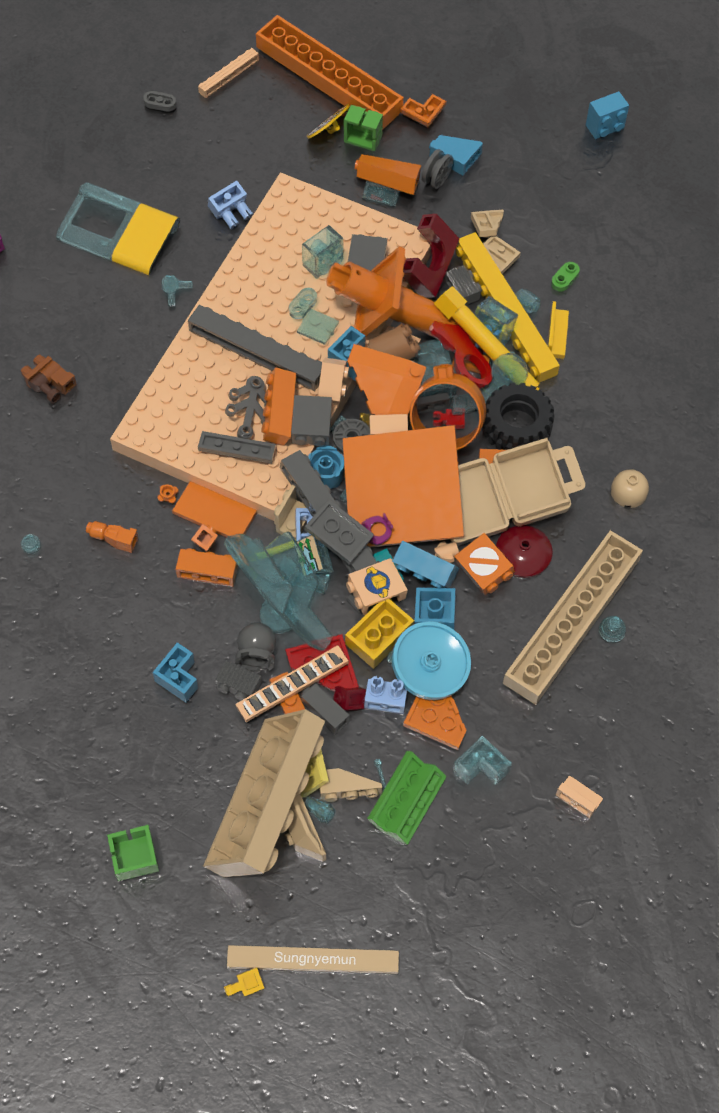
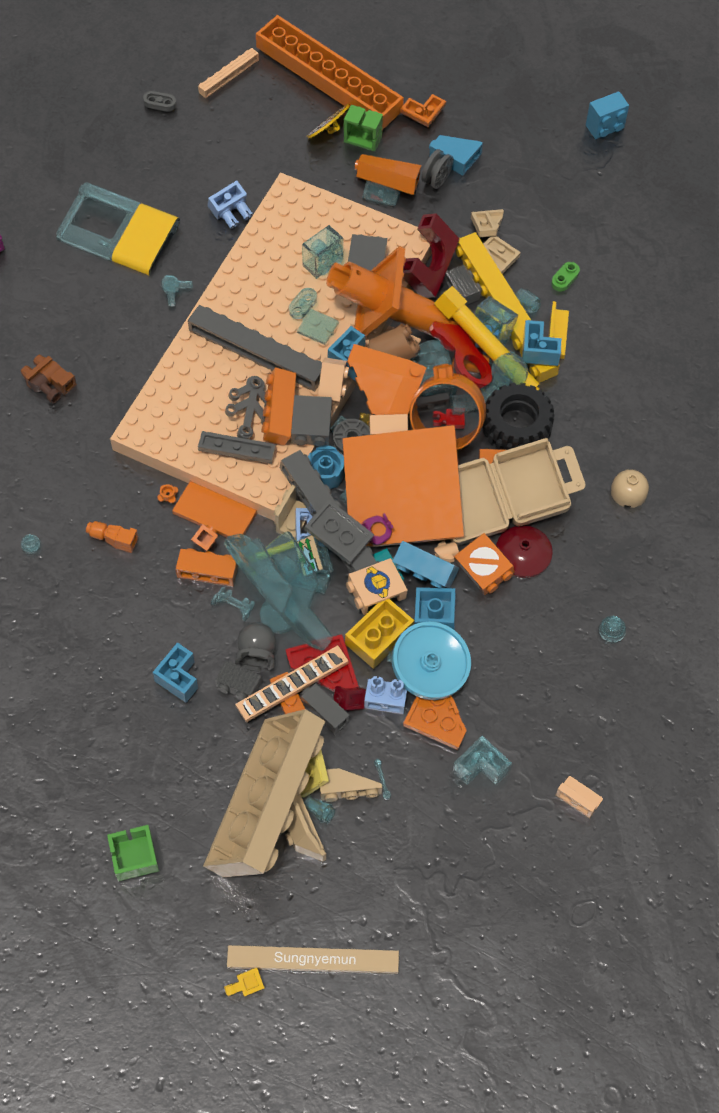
bright green slope [367,751,447,845] -> none
tan brick [503,530,643,705] -> none
none -> clear light blue piece [211,587,255,621]
none -> dark azure brick [522,320,562,366]

